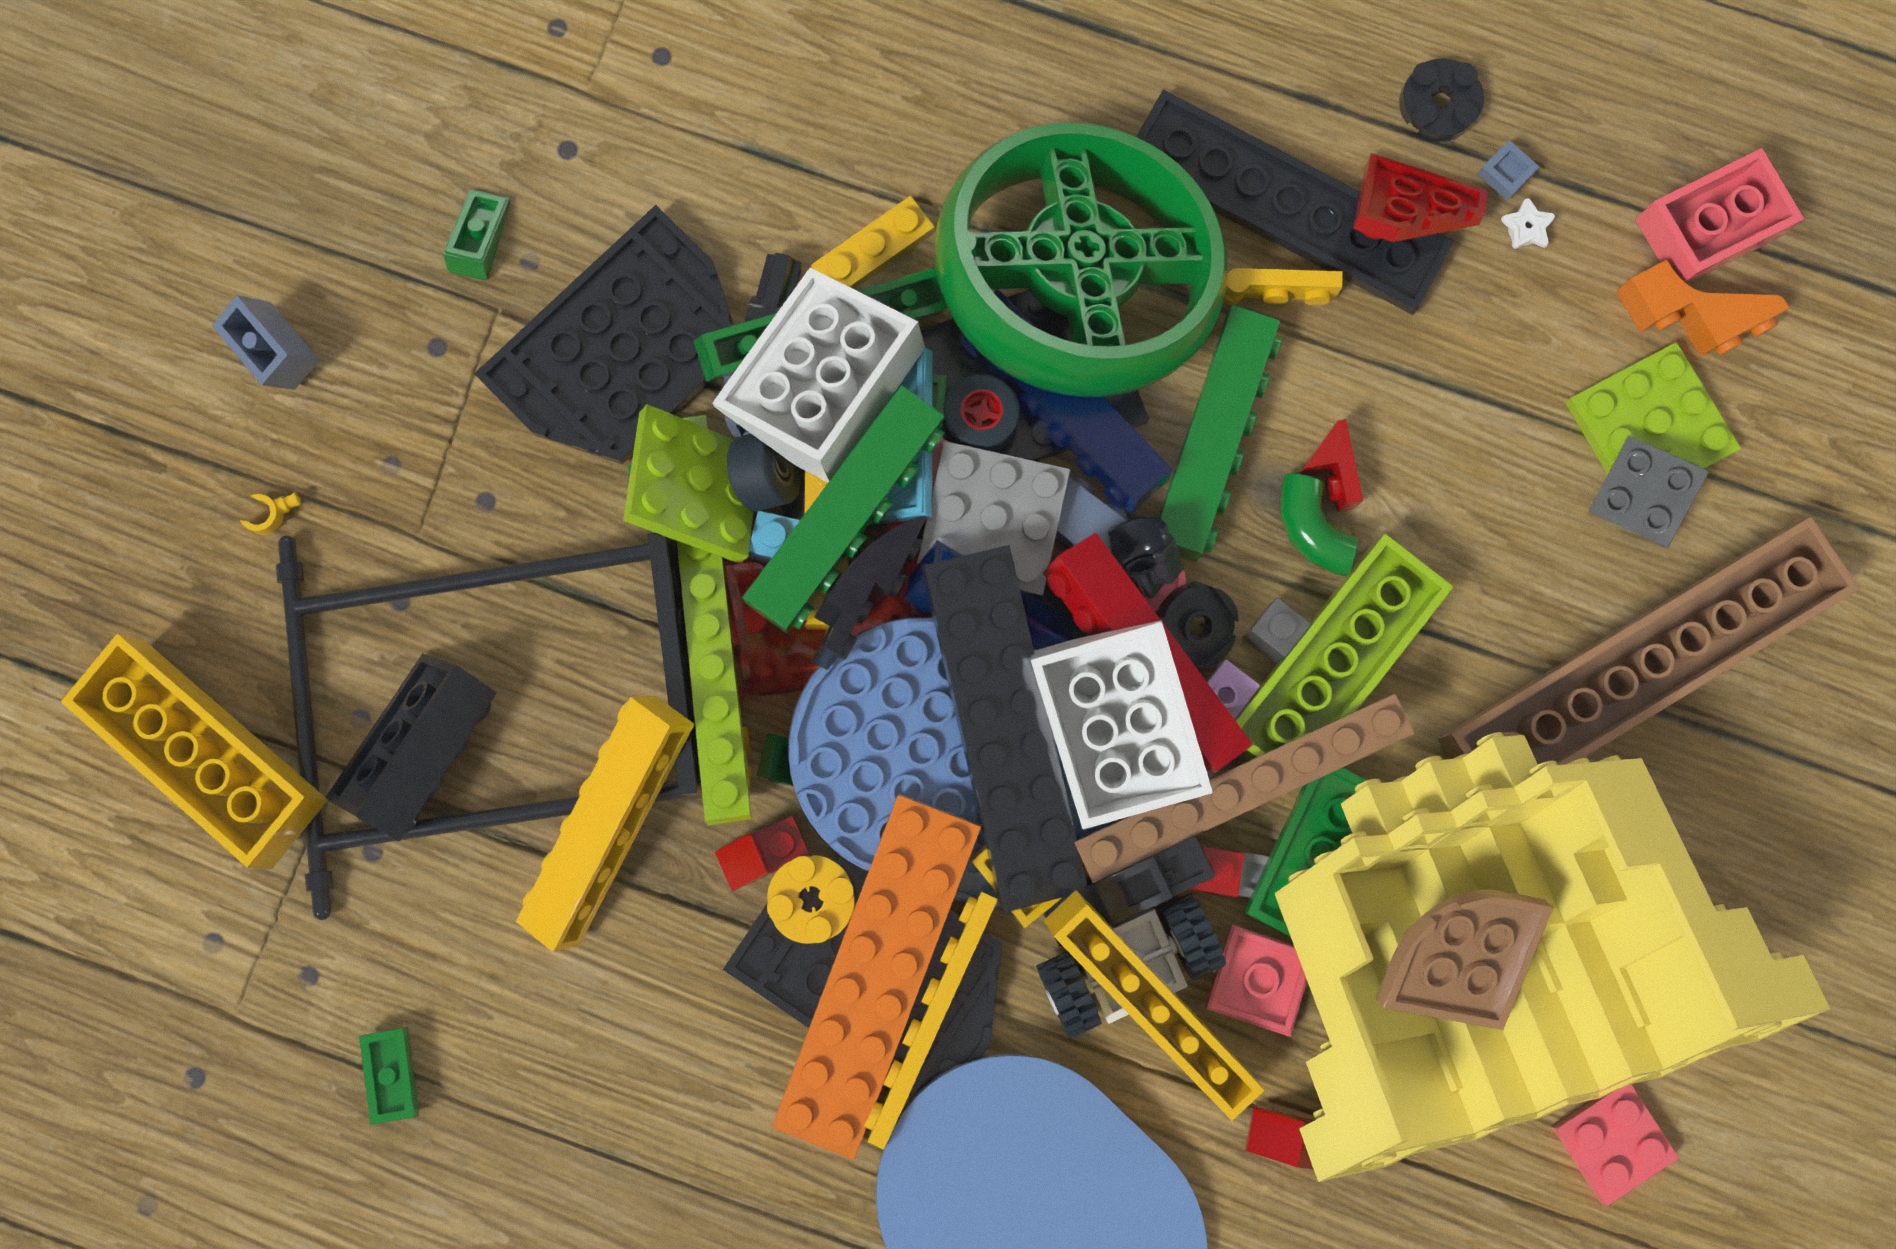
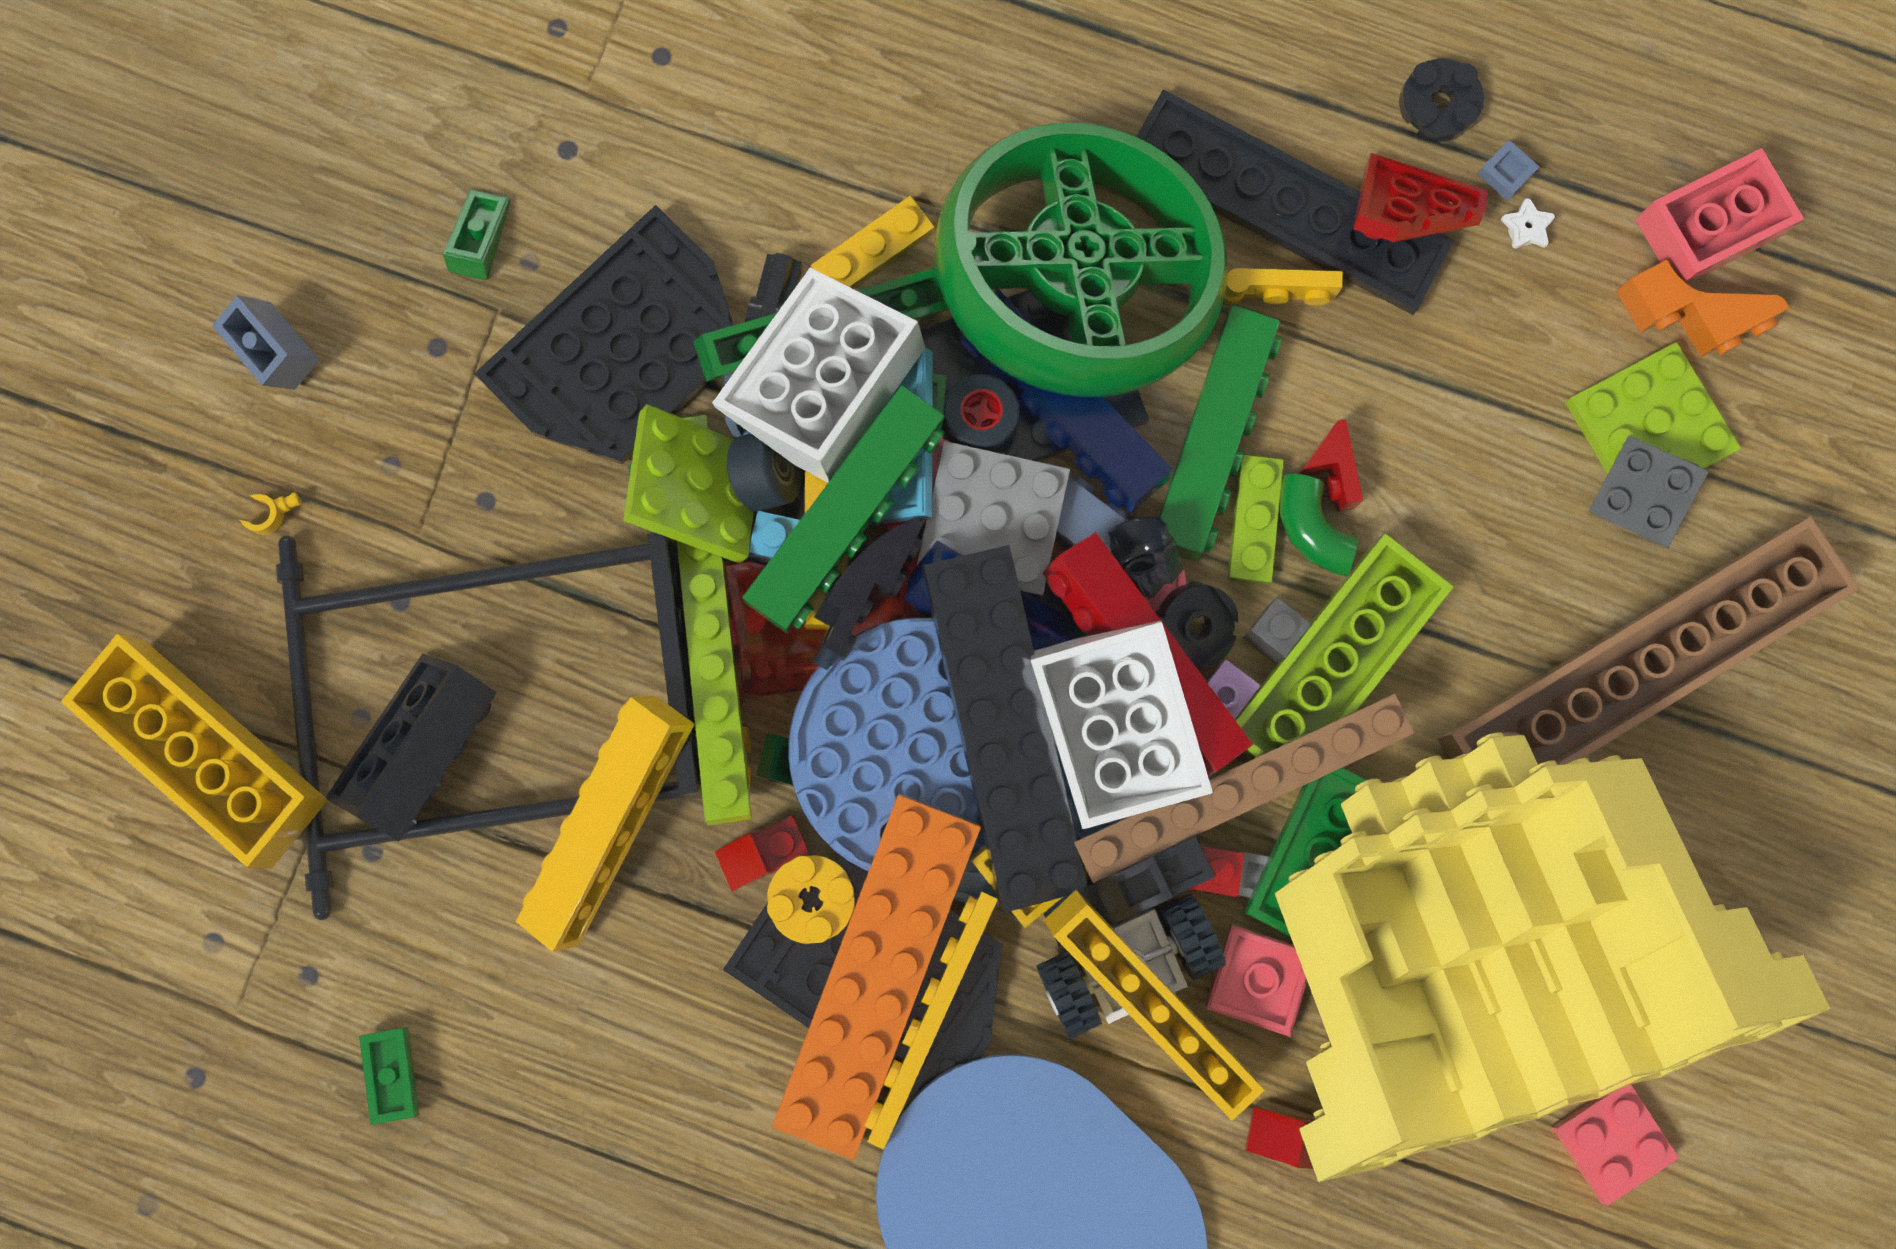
medium nougat plate [1376,890,1554,1030] -> none
none -> lime plate [1227,455,1284,585]

